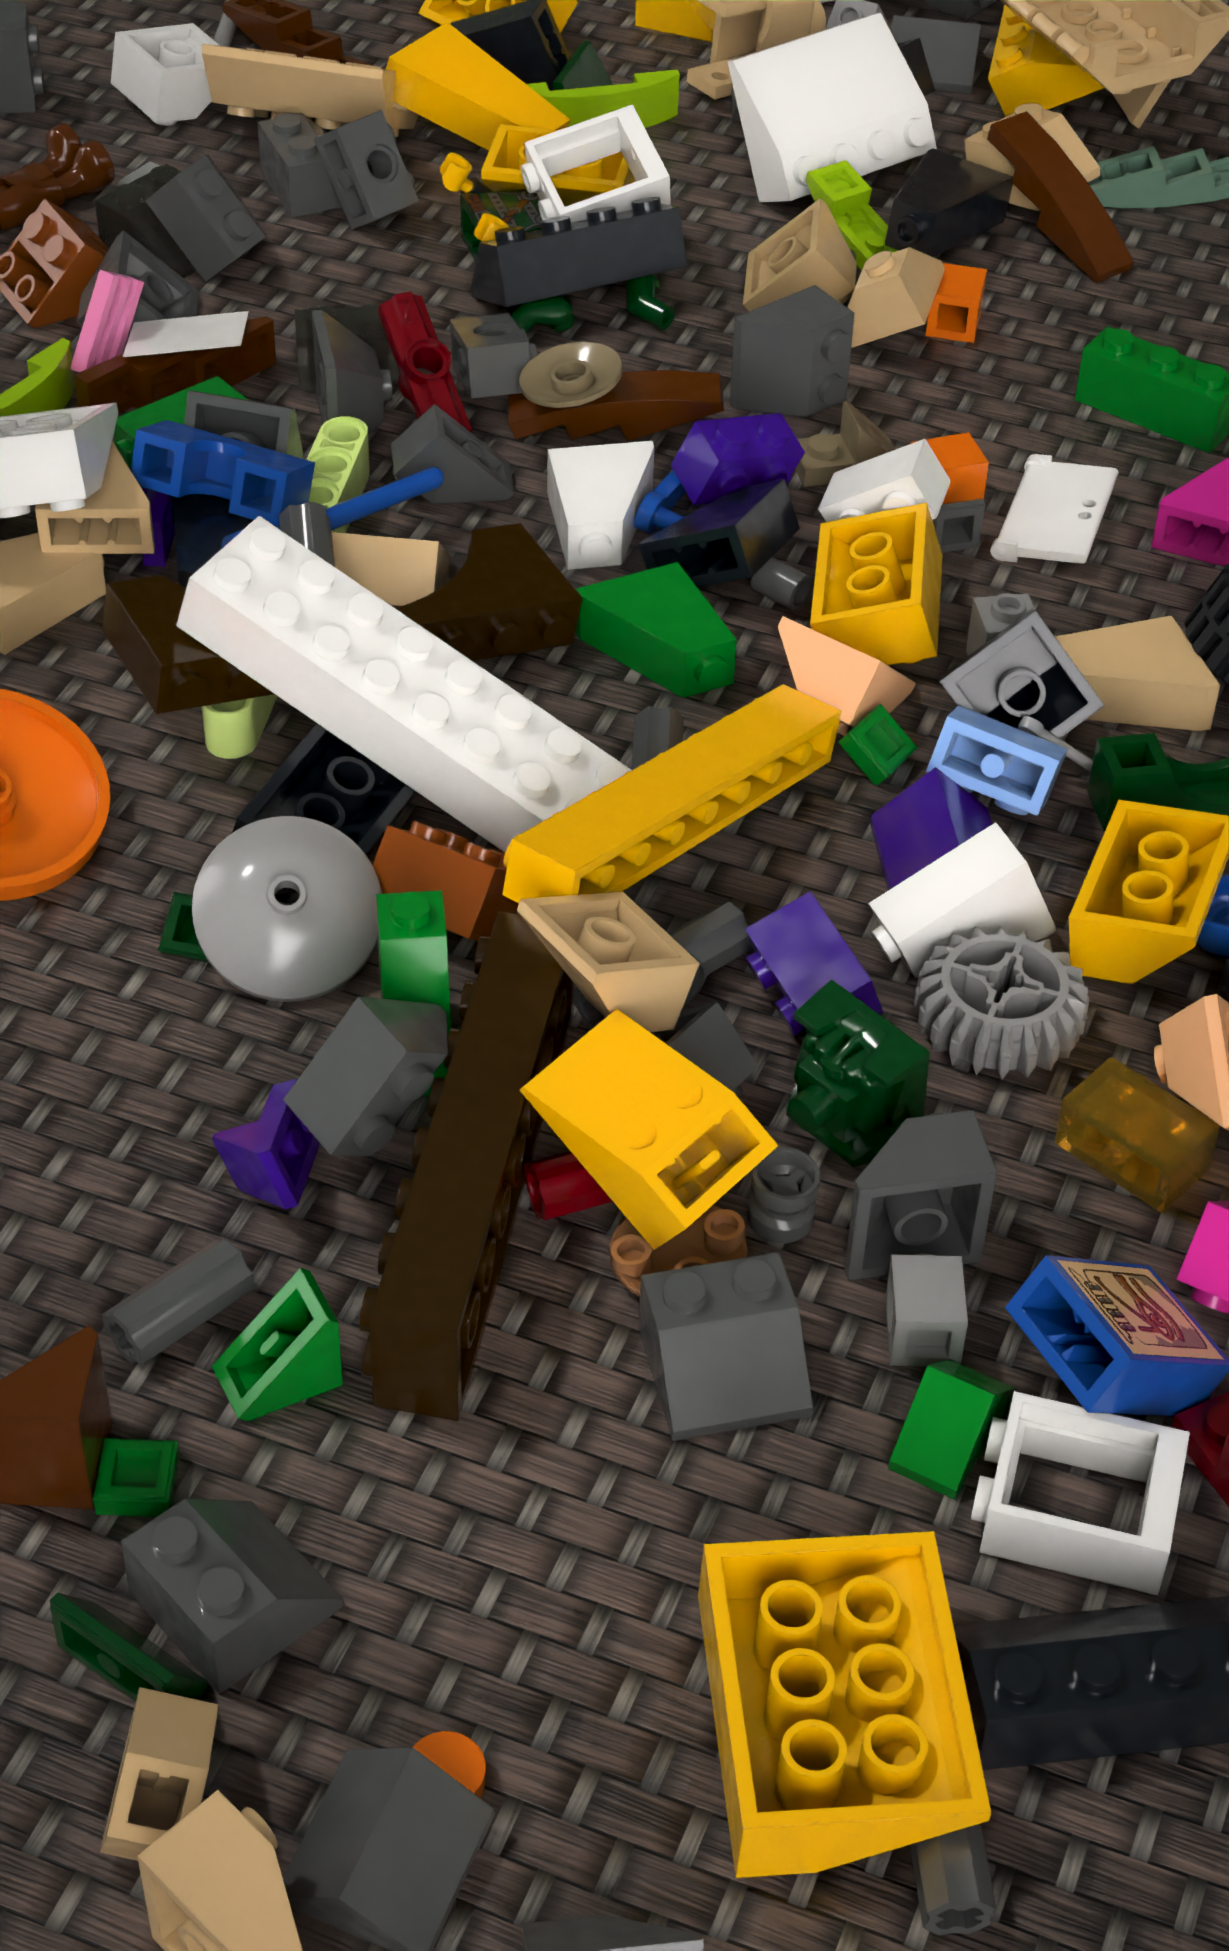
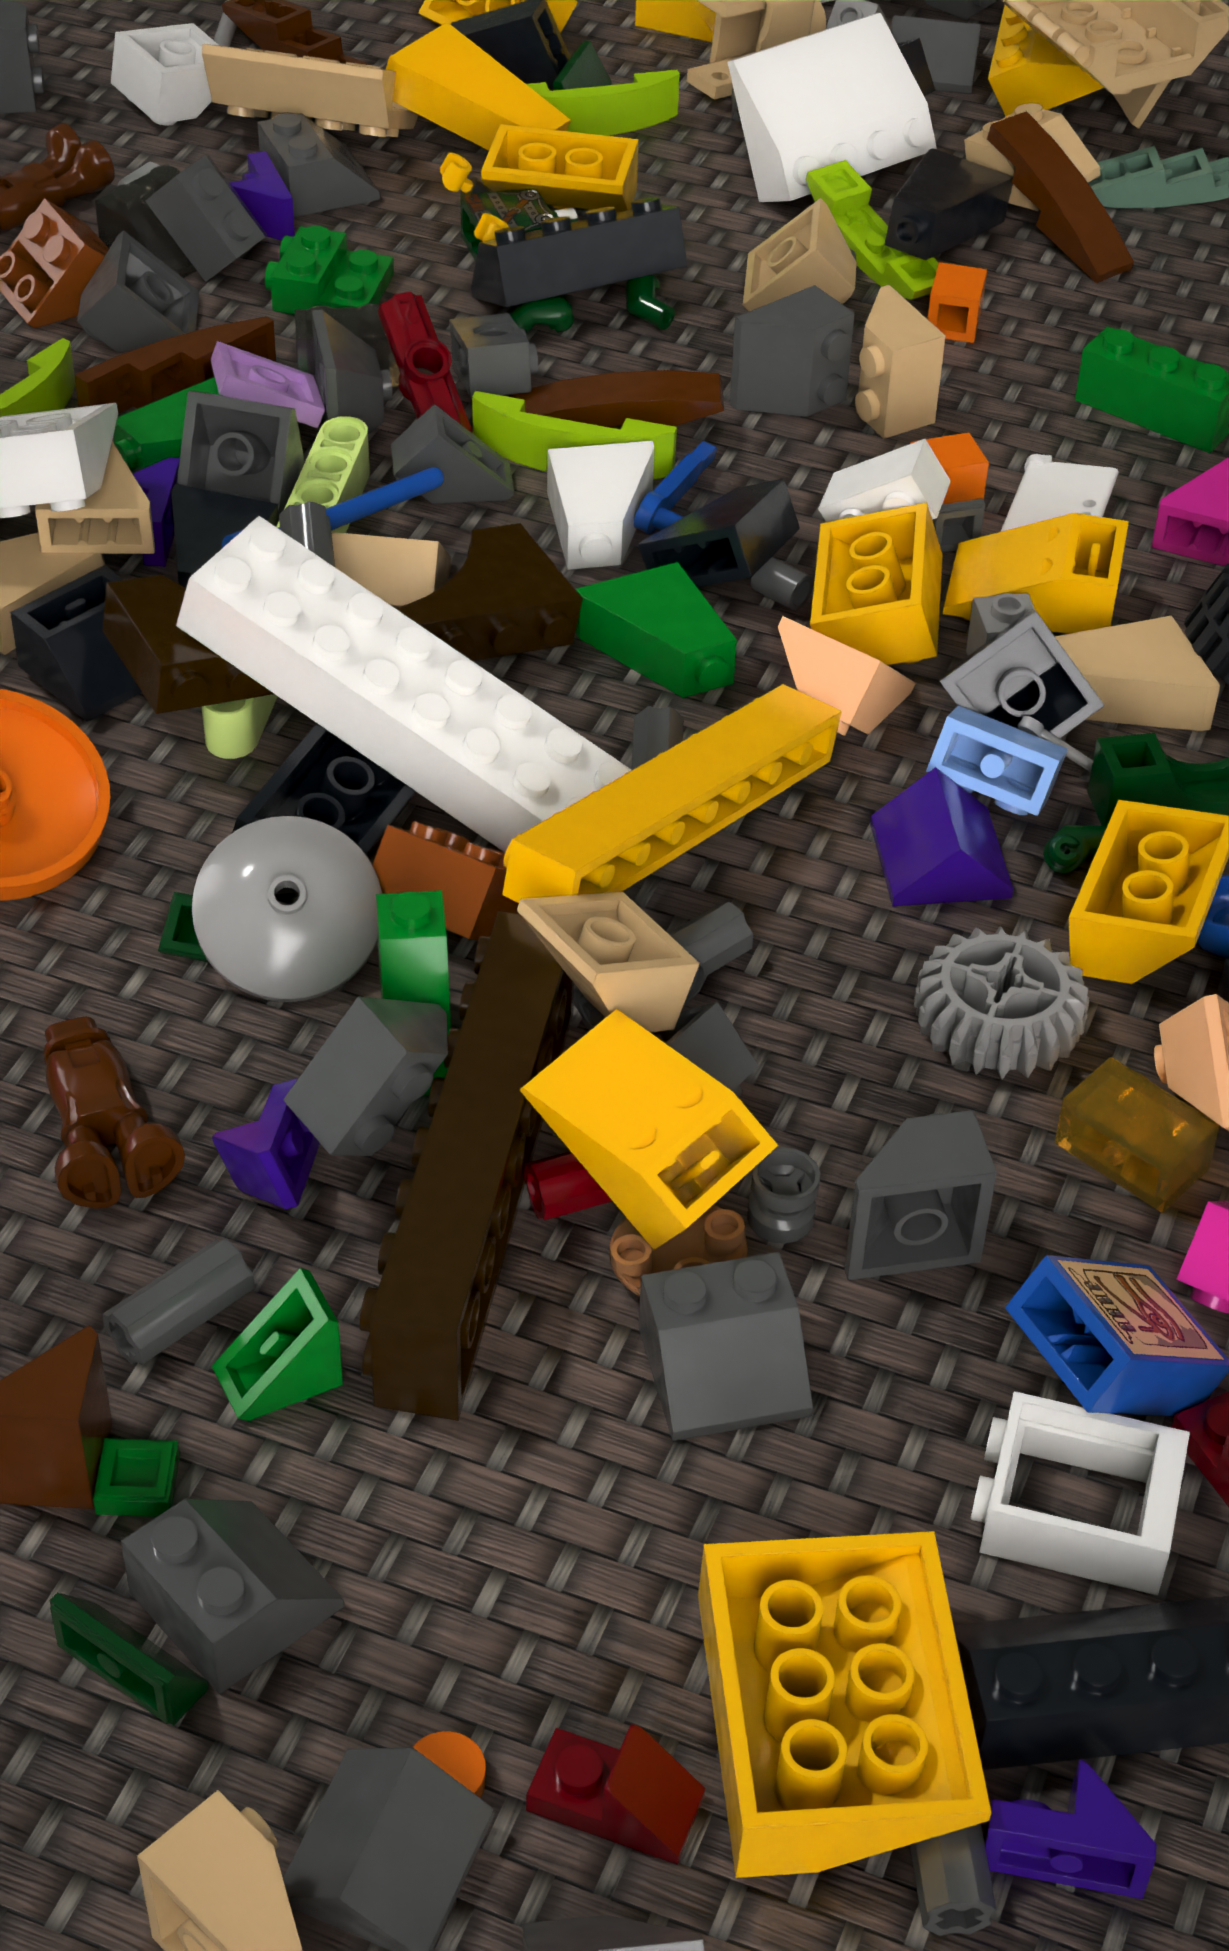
bright pink tile [70,270,144,372] -> none
tan slope [99,1687,219,1861] -> none
white sticker [123,311,249,357] -> none
blue arch [131,420,315,527] -> none
dark grey brick [314,110,419,229] -> none
dark tan dish [519,341,623,408] -> none
white window [520,104,671,223] -> none
dark purple brick [671,413,805,505] -> none
dark purple brick [745,891,883,1036] -> none
dark green brick [786,979,930,1167] -> none
dark tan slope [795,401,896,487] -> none
green tile [838,704,918,786] -> none
tan slope [847,247,945,348] -> none
white slope [868,822,1057,978] -> none
light grey brick [885,1253,968,1366] -> none
green slope [888,1359,1015,1500] -> none
none -> black slope [10,565,142,721]
none -> reddish brown piece [43,1016,185,1209]
none -> lavender tile [210,341,325,428]
none -> dark purple slope [229,151,295,241]
none -> green plate [265,226,394,325]
none -> lime slope [472,391,677,479]
none -> dark red slope [526,1723,705,1865]
none -> tan slope [855,285,946,439]
none -> yellow slope [943,513,1129,634]
none -> dark purple slope [984,1759,1157,1899]
none -> dark green arm [1043,825,1107,873]

